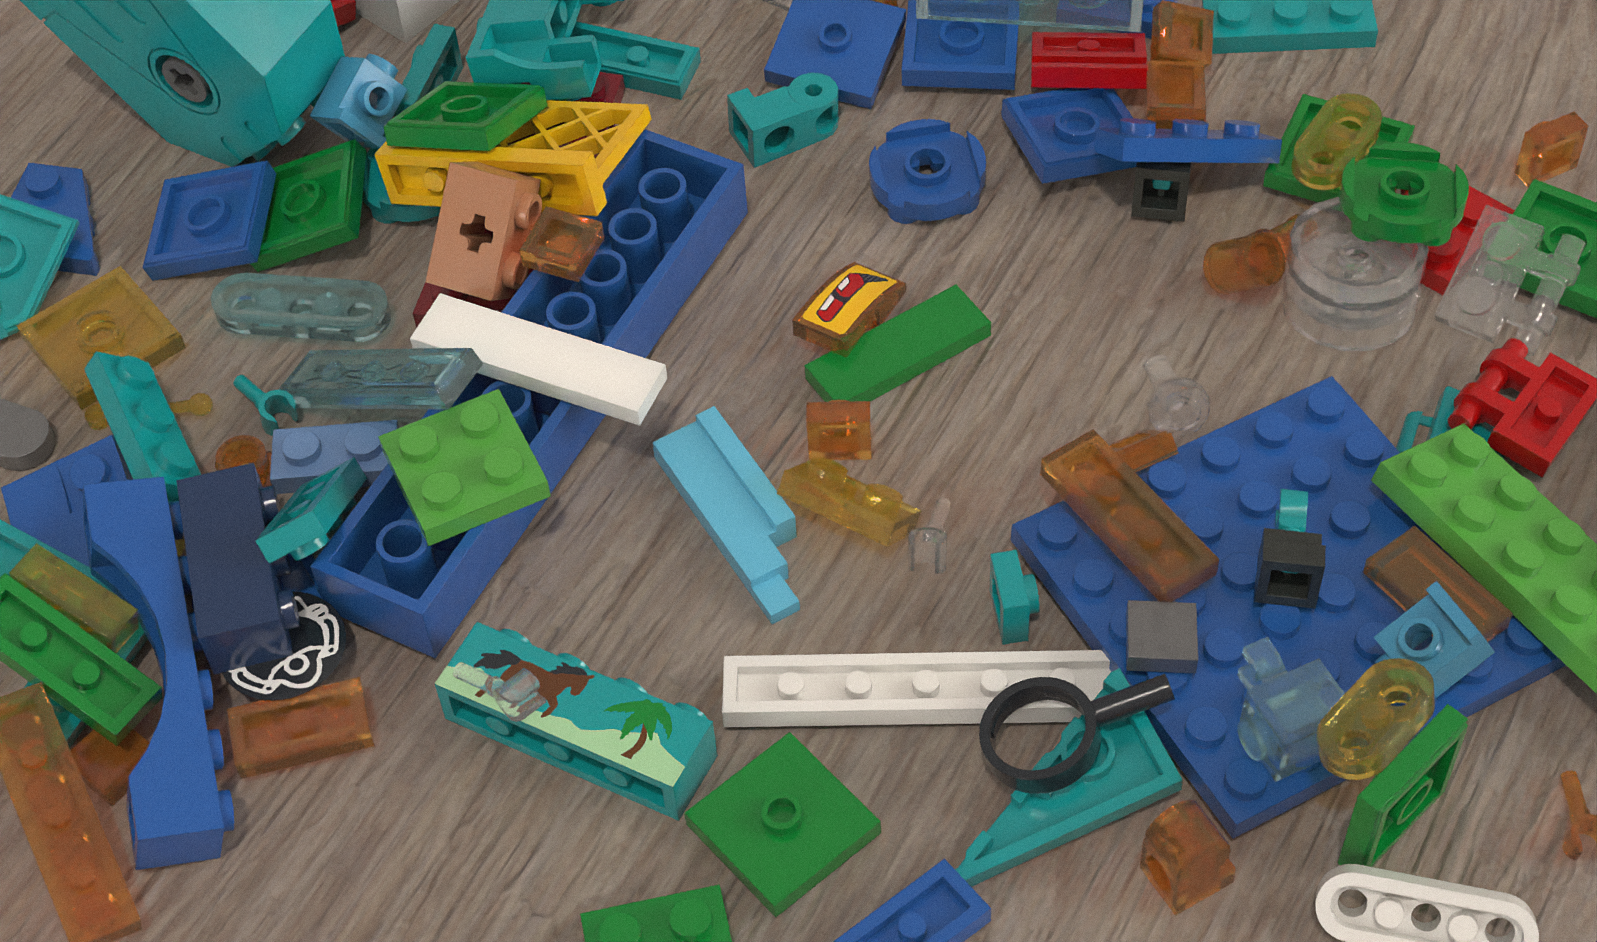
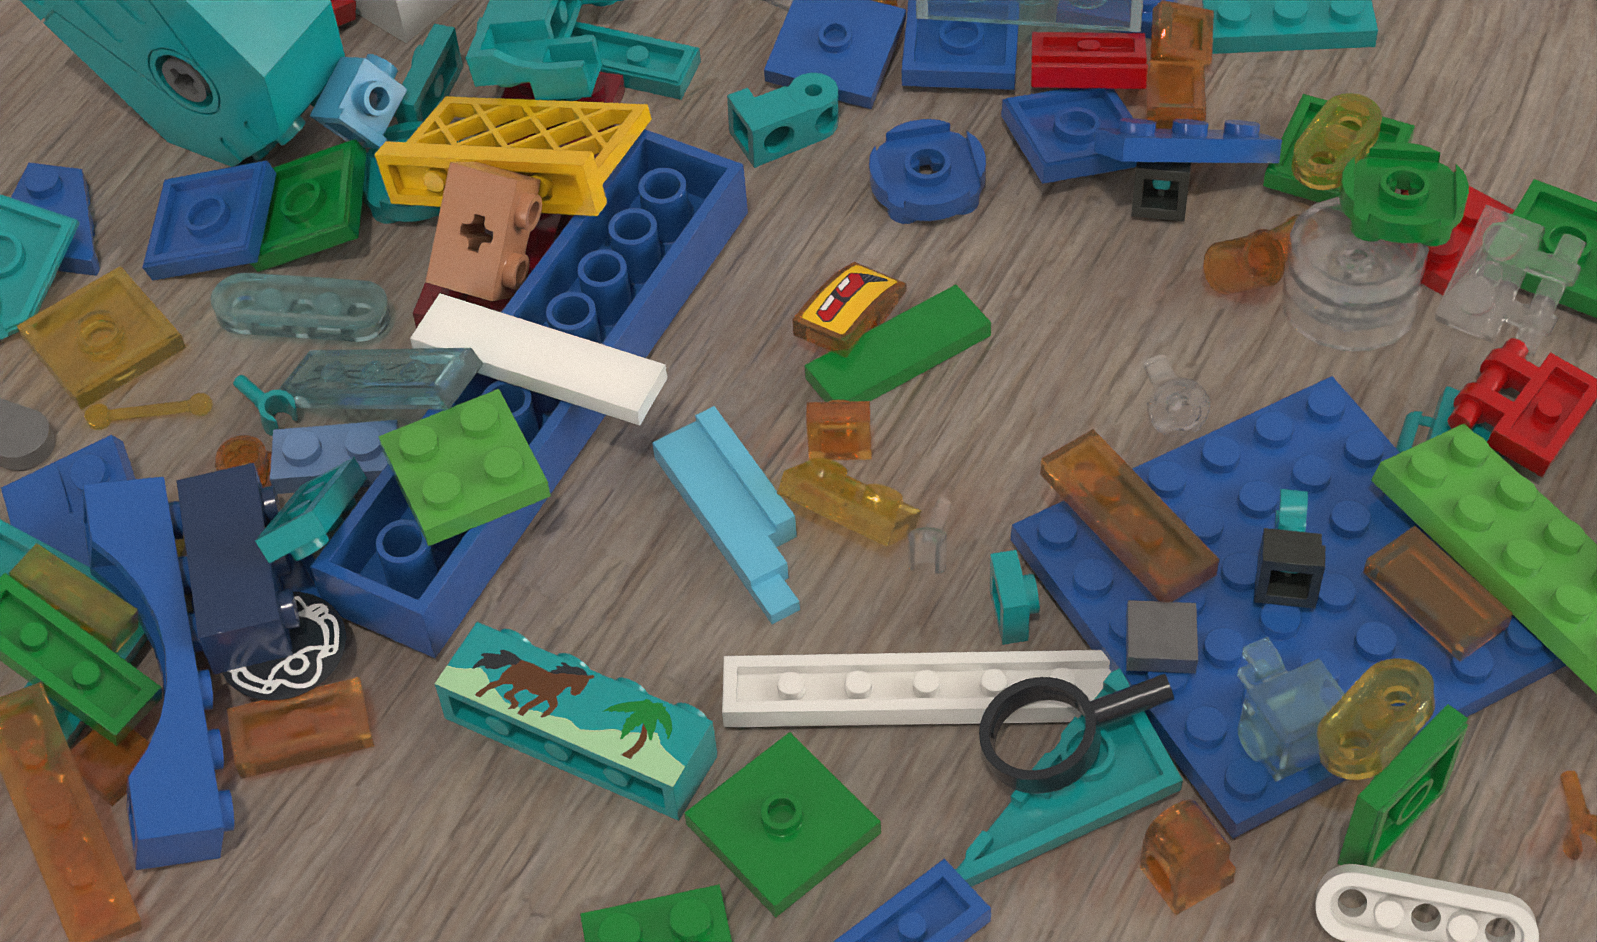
teal plate [84,352,201,502] -> none
green plate [383,81,547,151] -> none
clear hand [453,662,546,722] -> none
clear orange plate [520,206,604,282] -> none
clear orange tile [1091,429,1179,478] -> none
dark azure brick [1373,581,1495,704] -> none
clear orange plate [1514,111,1589,188] -> none

